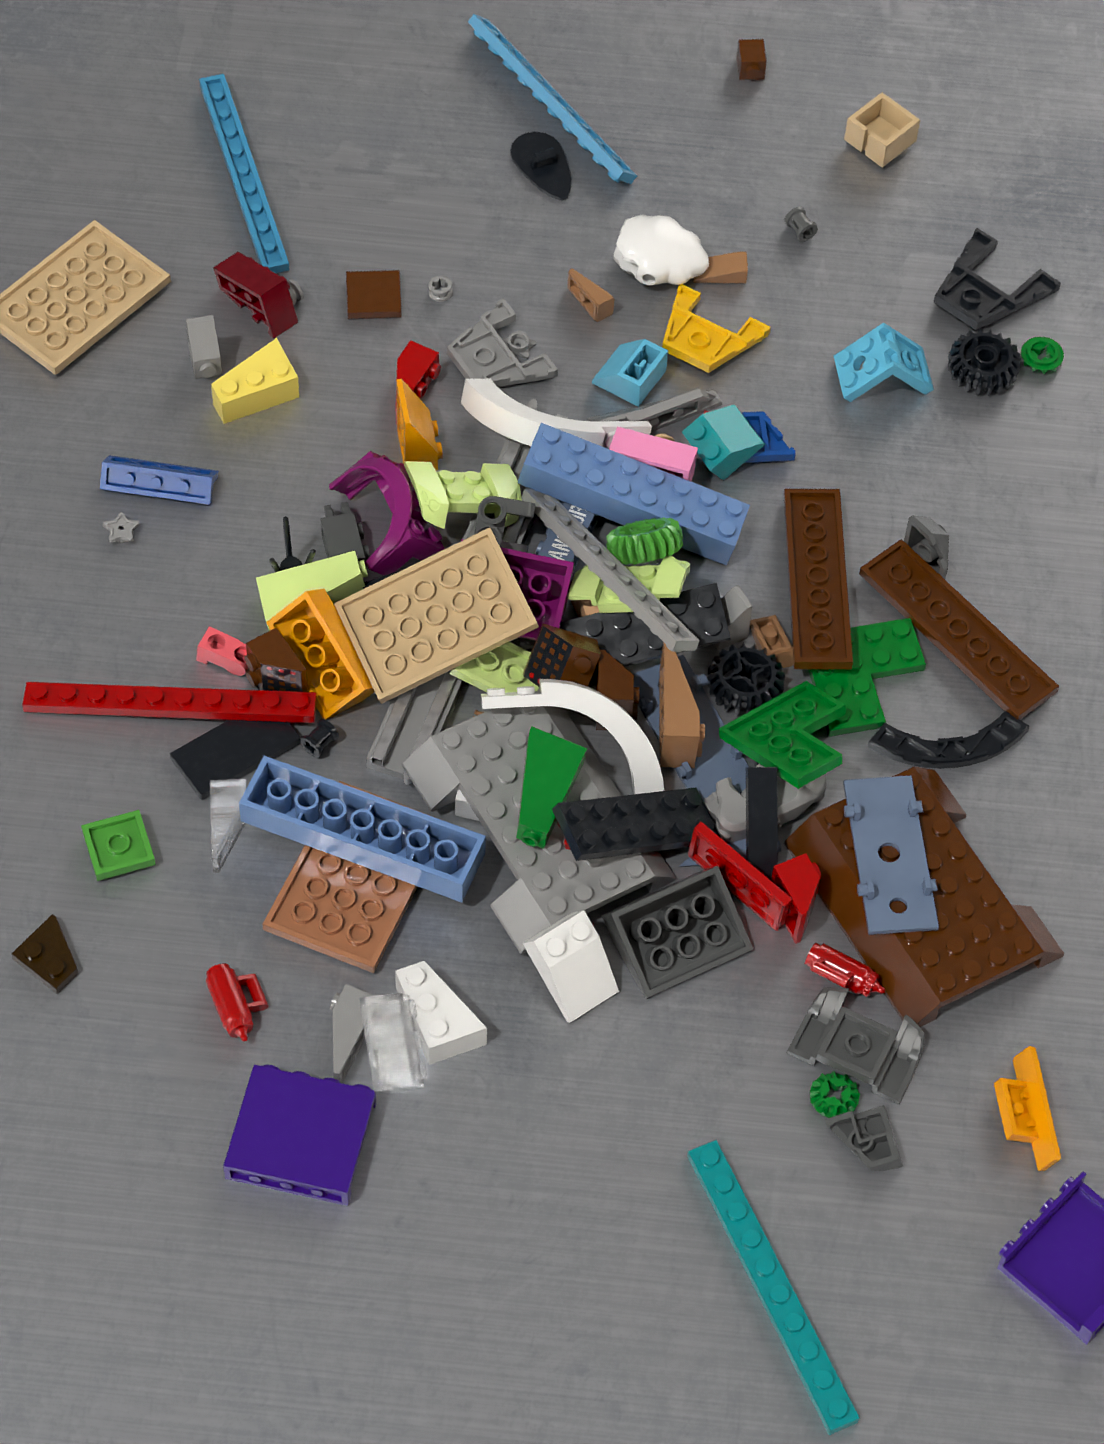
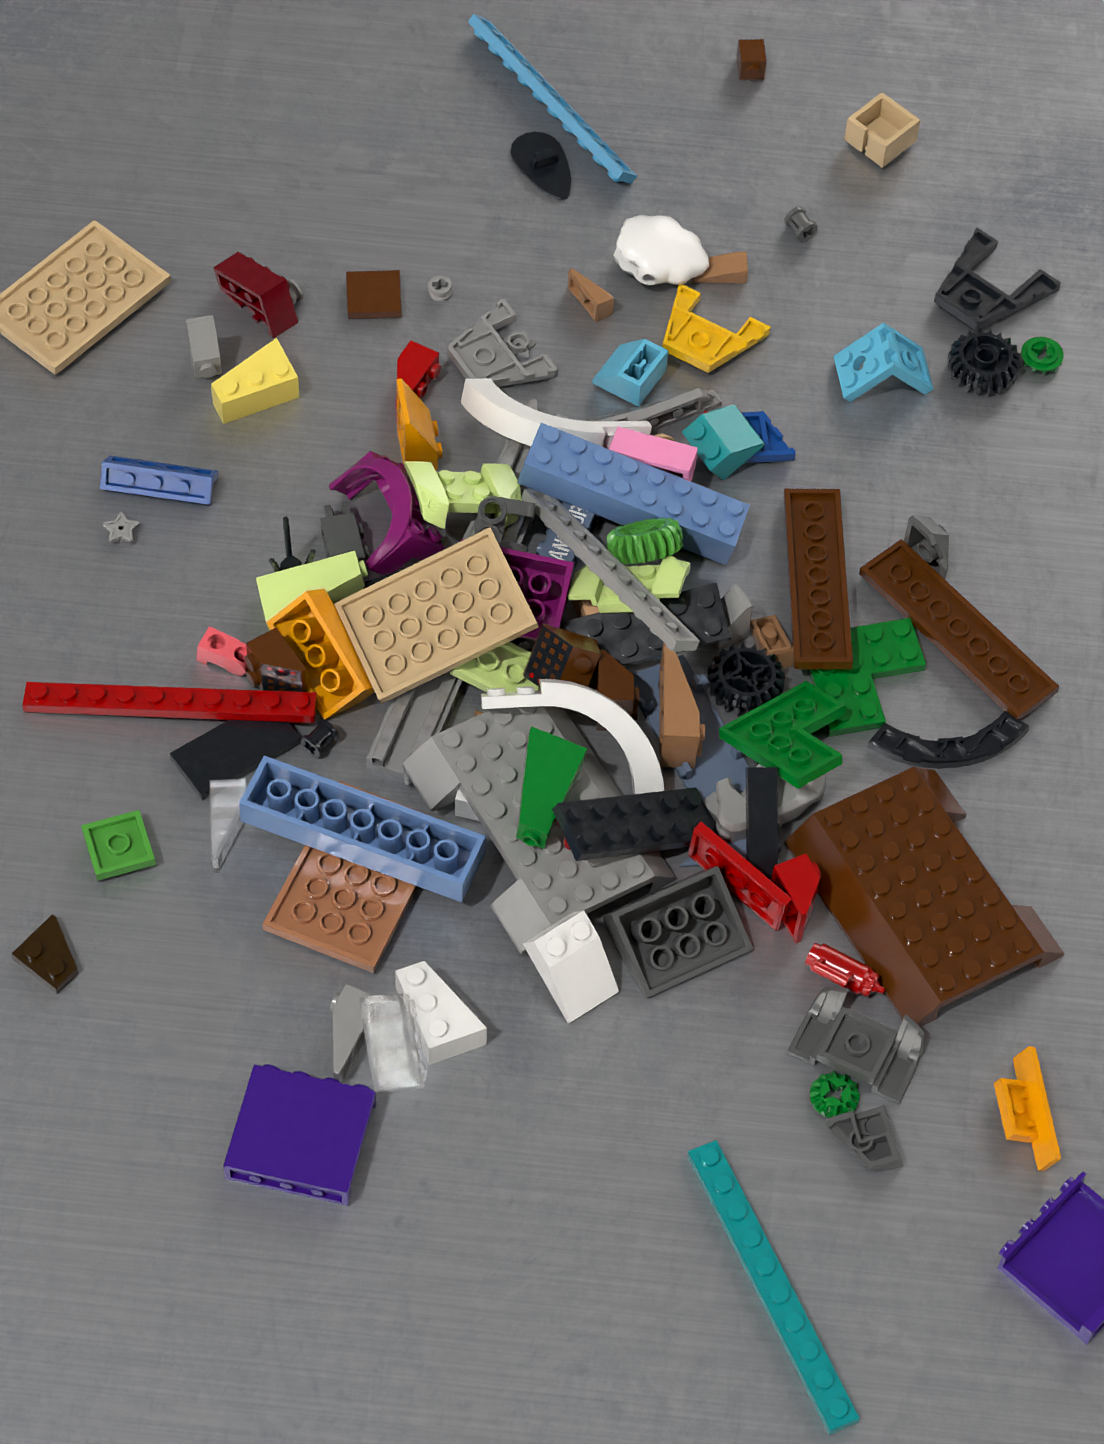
dark azure plate [199,74,289,273] -> none
red piece [206,963,268,1042] -> none
sand blue piece [843,775,939,935] -> none

